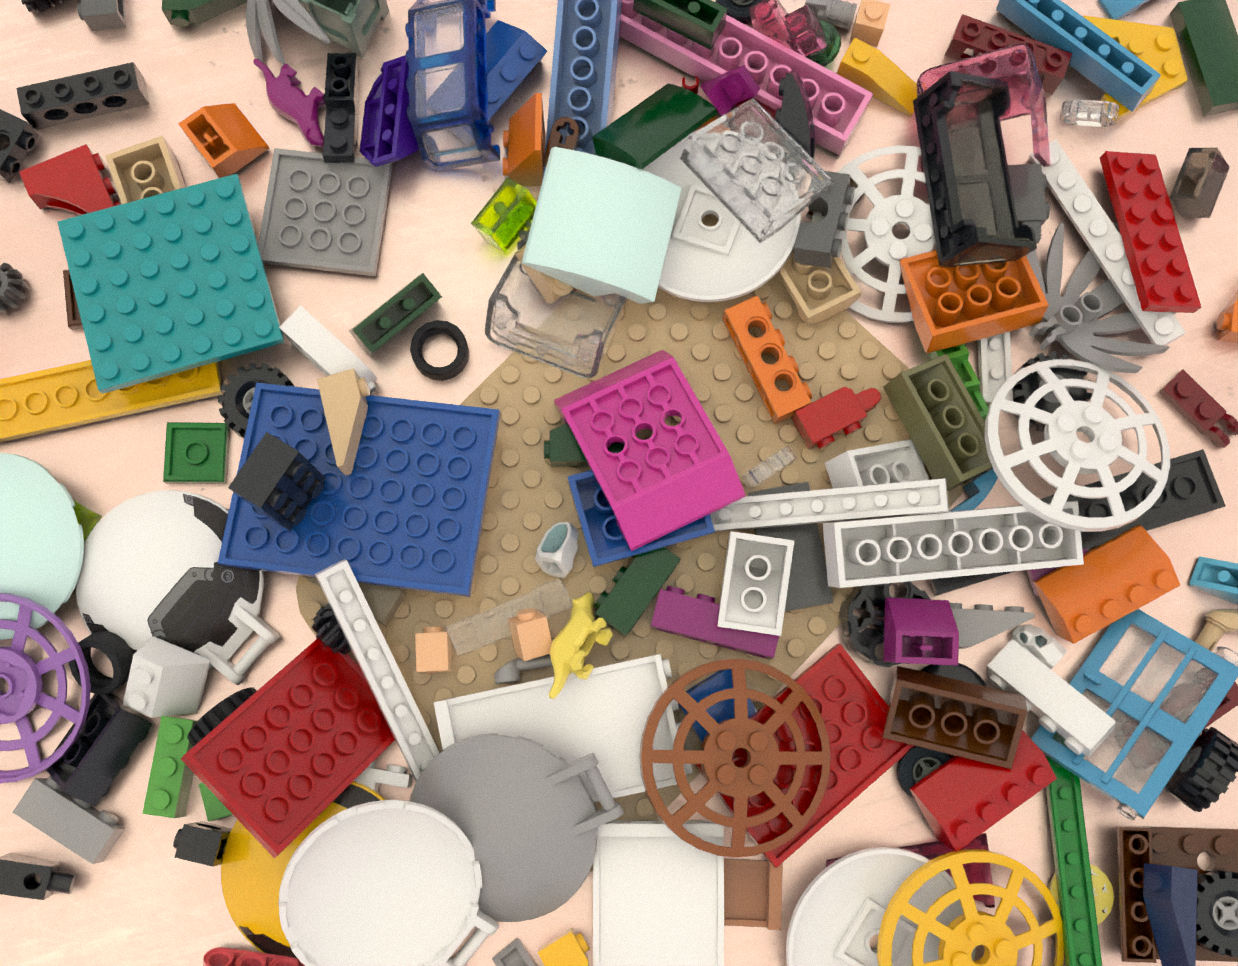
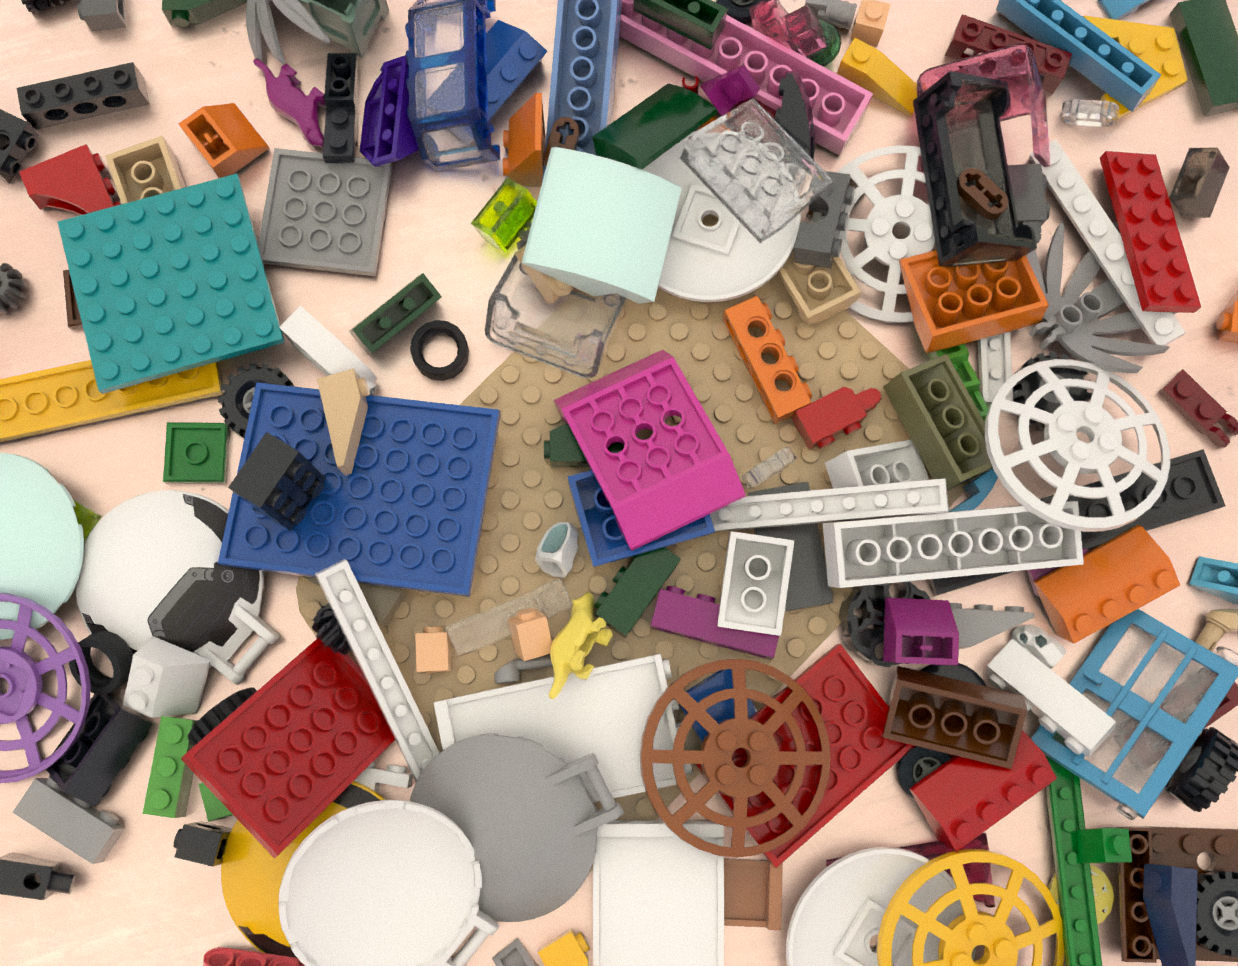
none -> reddish brown beam [956,168,1009,220]
none -> green brick [1076,828,1132,864]

